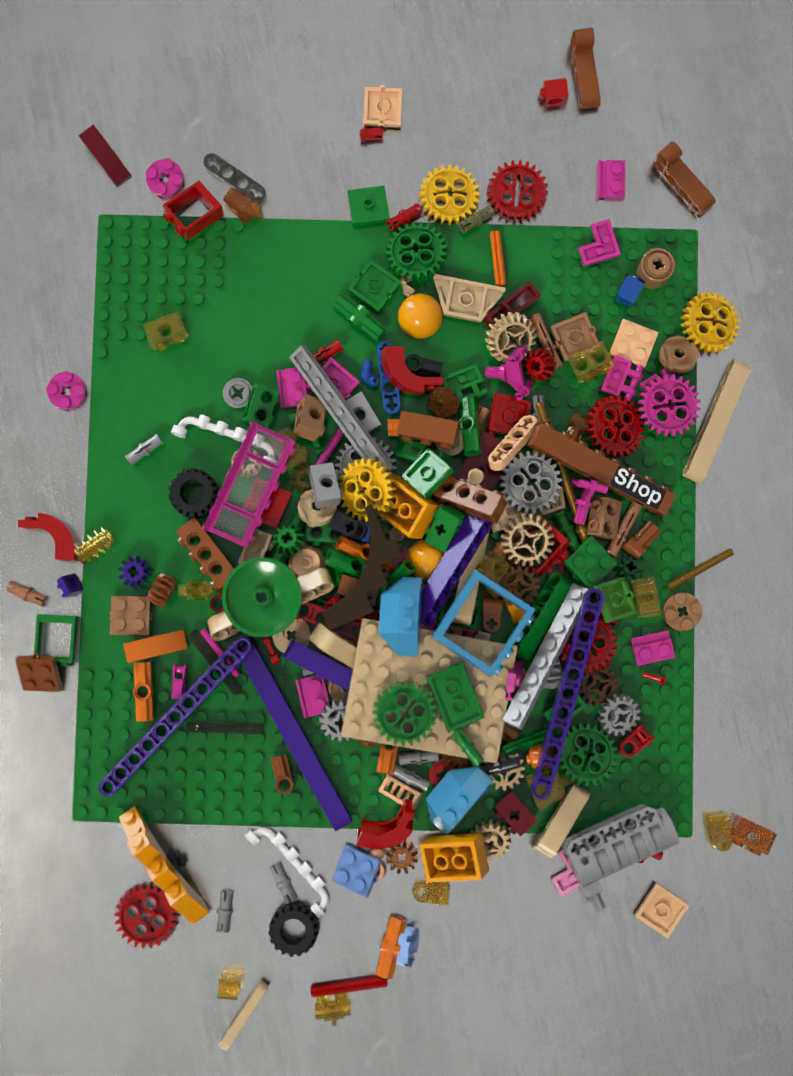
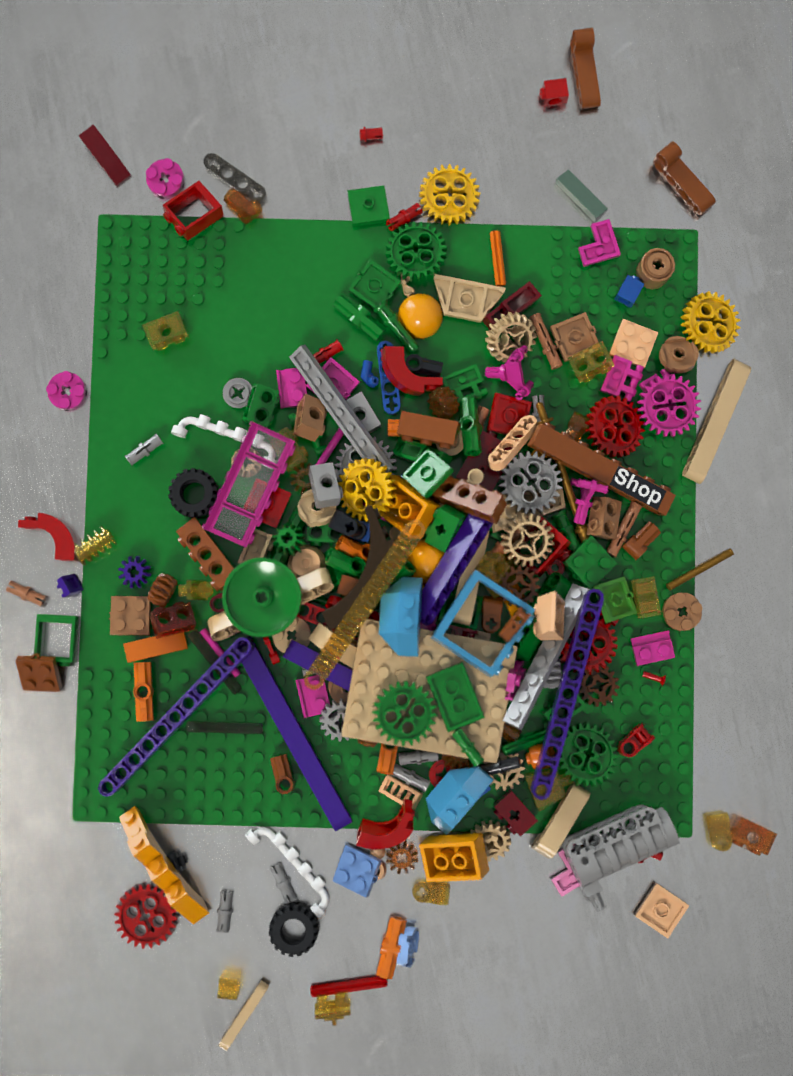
dark pink bar [172,663,187,699] -> none
light nougat plate [363,85,402,128] -> none
olive pin [458,205,494,233] -> none
red gear [487,160,548,222] -> none
red gear [524,348,557,381] -> none
dark pink plate [597,160,626,199] -> none
light grey gear [598,693,641,736] -> none
dark green gear [616,556,642,581] -> none
none -> clear red brick [150,602,196,639]
none -> clear yellow gear [304,520,425,690]
none -> green pin [373,300,420,354]
none -> dark orange bar [498,606,531,642]
none -> light nougat slope [533,592,565,640]
none -> sand green slope [555,169,608,222]

